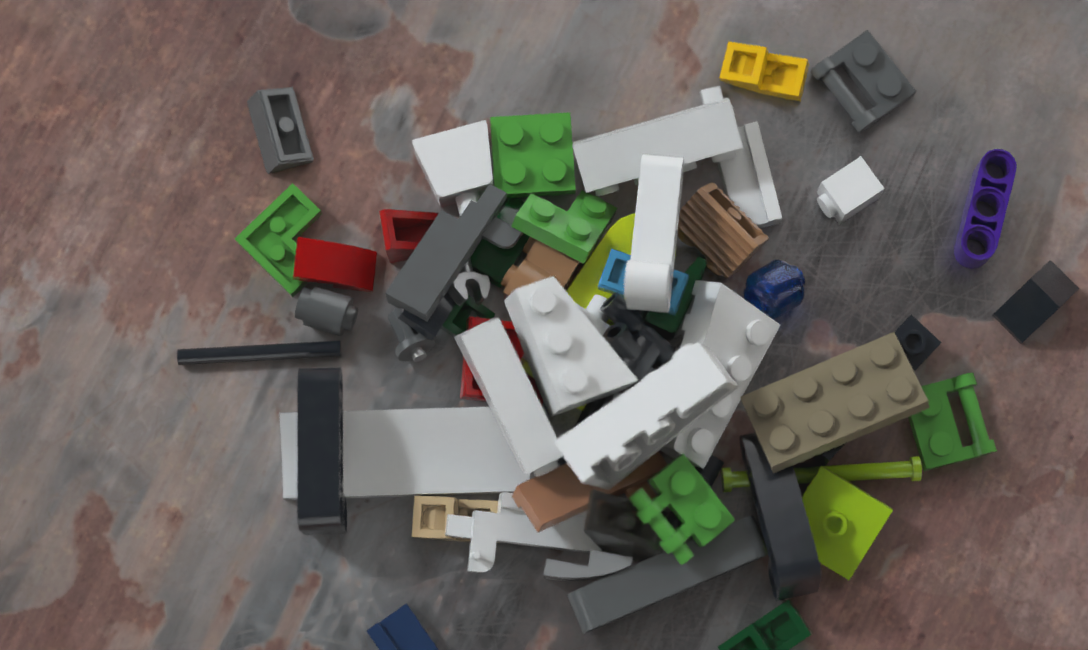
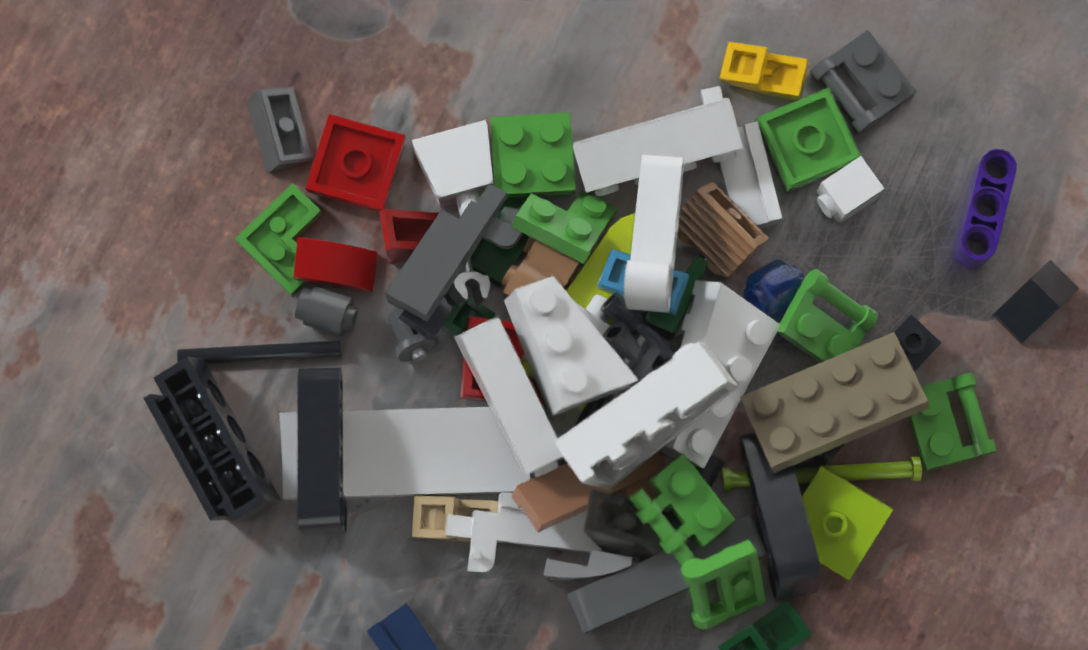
none -> black brick [143,356,282,522]
none -> red plate [305,114,406,213]
none -> bright green plate [681,539,766,629]
none -> bright green plate [755,88,861,193]
none -> bright green plate [777,269,878,363]

